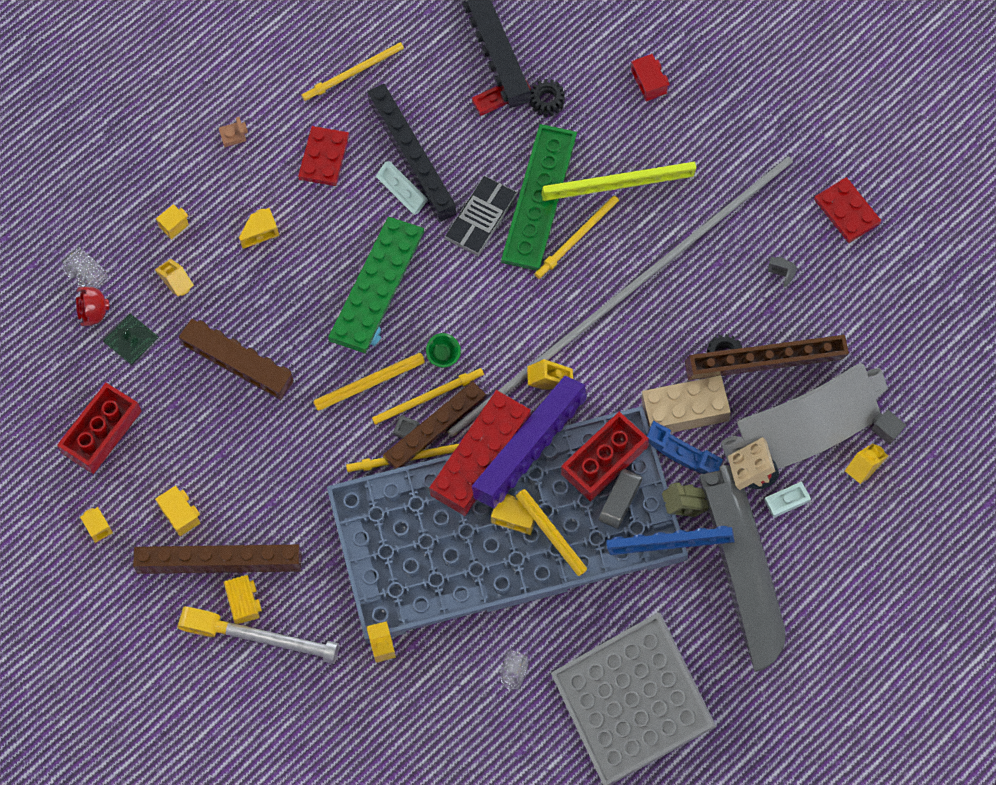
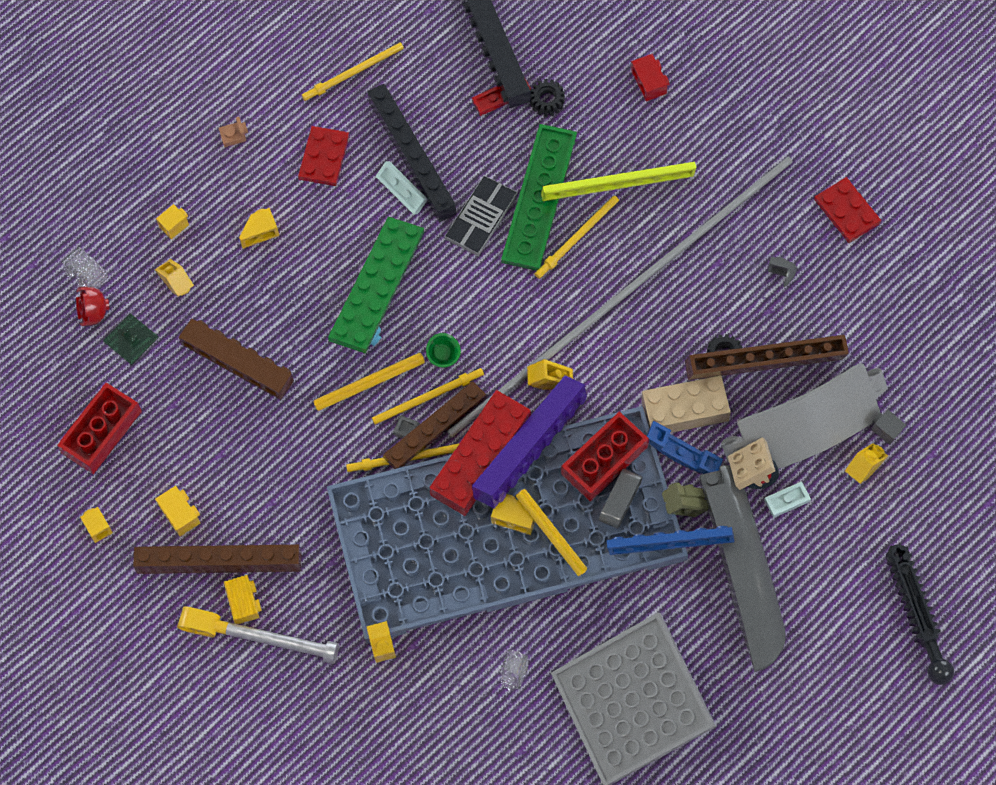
none -> black gear [885,543,955,685]

